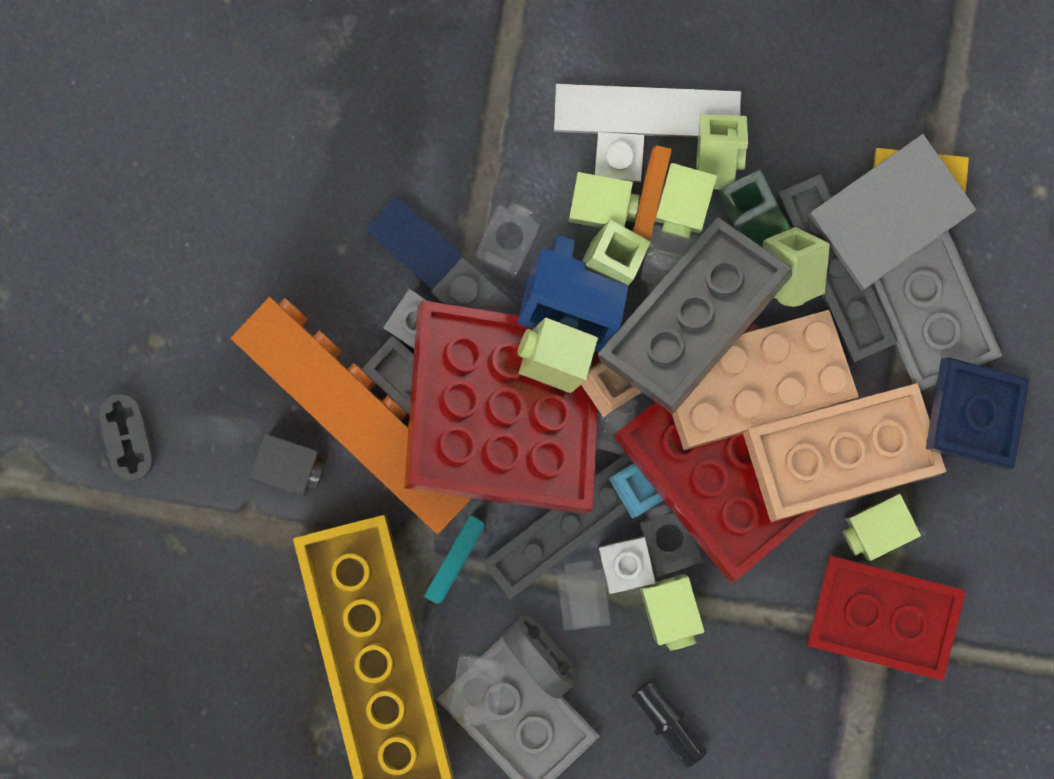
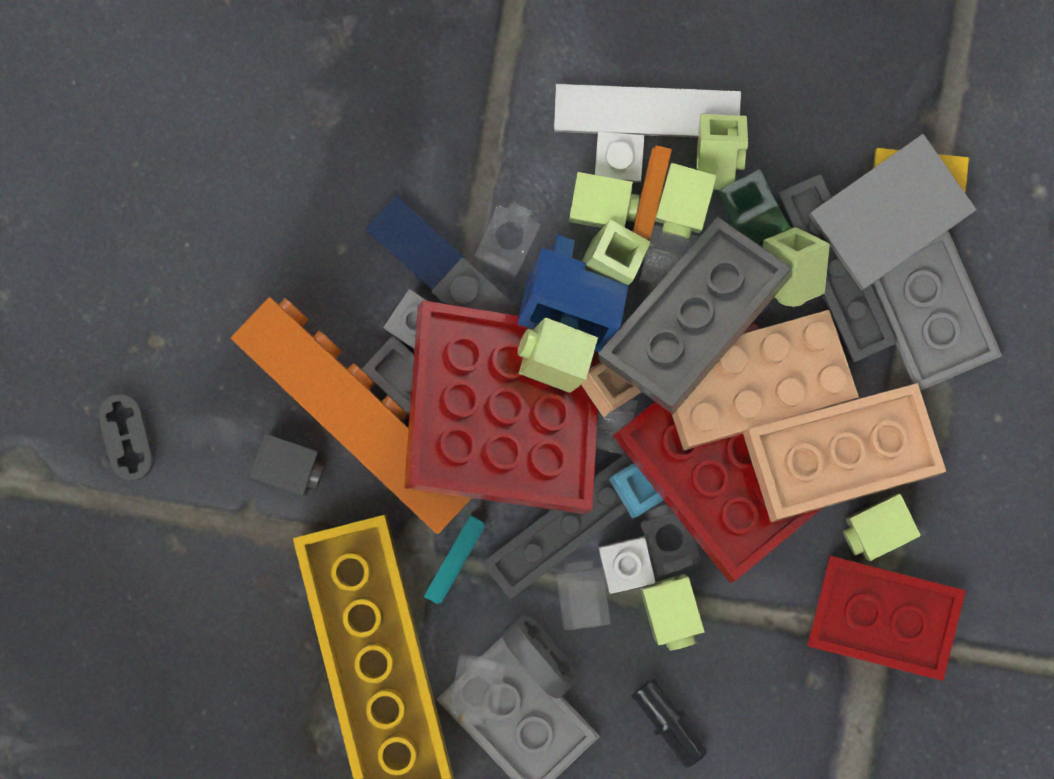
dark blue tile [925,357,1029,470] -> none

